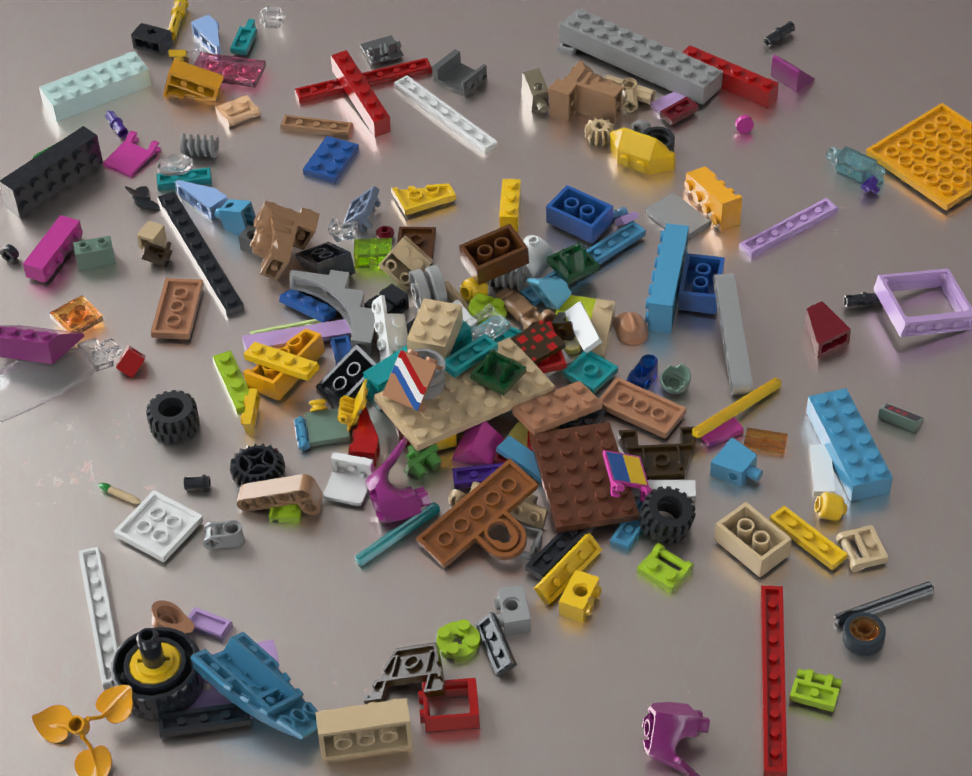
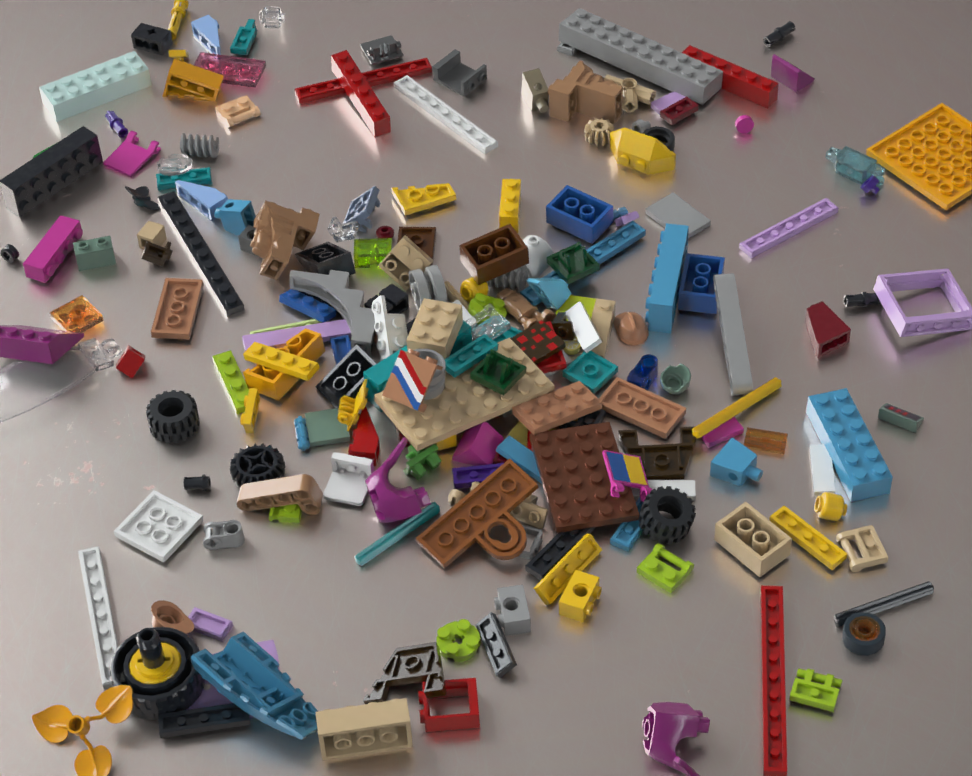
tan piece [98,483,141,504] -> none
medium nougat tile [280,115,353,139] -> none
blue plate [303,136,359,183] -> none
yellow bush [309,399,328,412] -> none
light orange wedge [684,166,742,231] -> none

